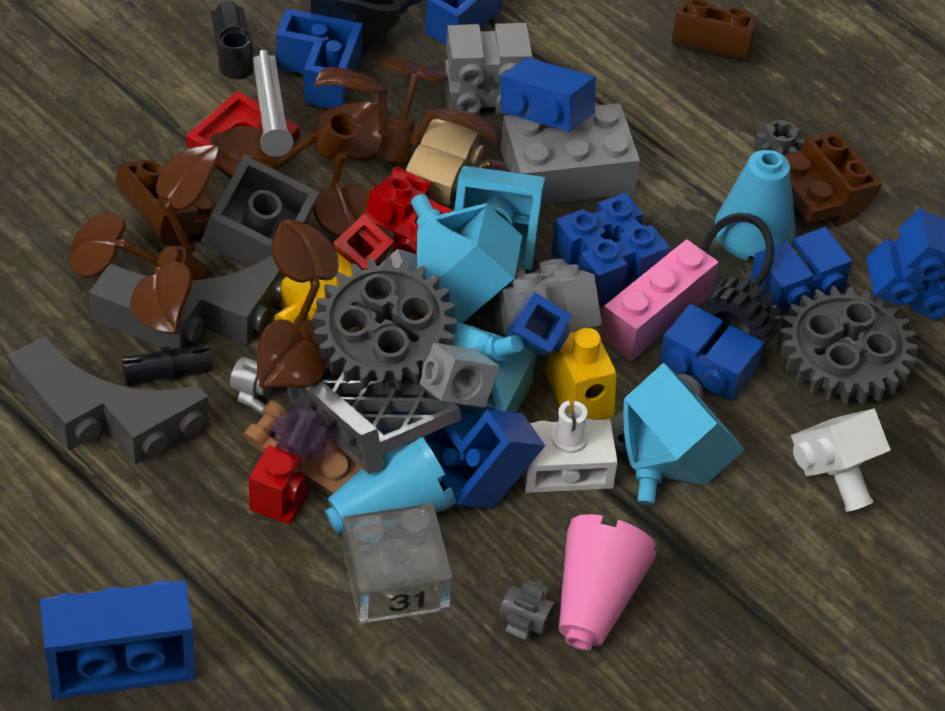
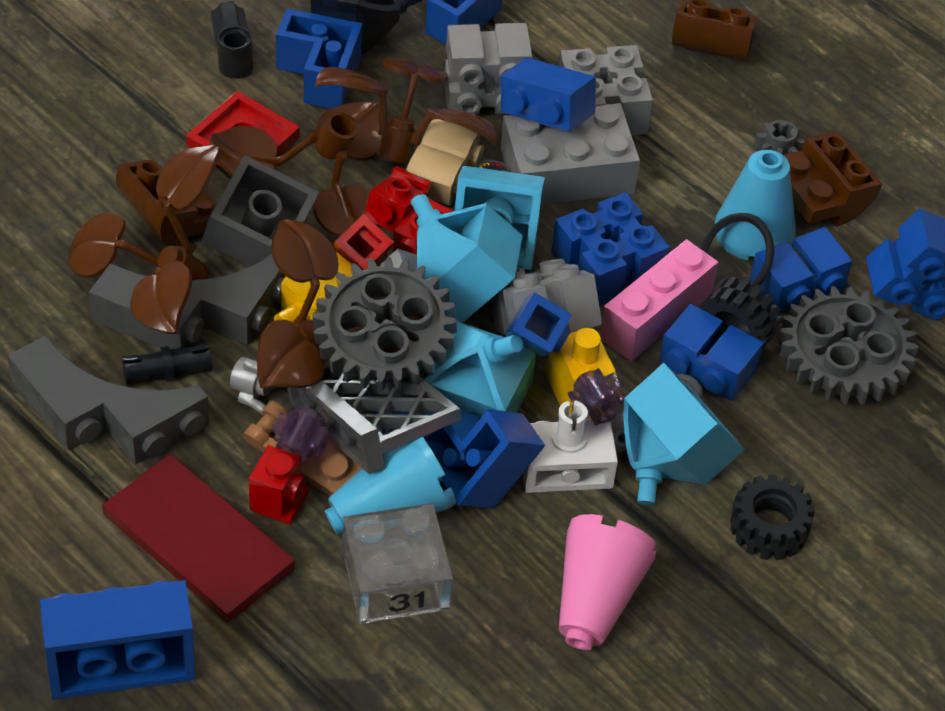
light grey axle [252,50,293,157] -> none
light grey brick [419,343,499,407] -> none
dark grey gear [499,579,556,641] -> none
white brick [791,408,890,512] -> none
none -> dark red tile [102,454,295,623]
none -> light grey brick [558,45,653,135]
none -> clear purple gear [568,368,625,426]
none -> black tyre [730,474,815,560]

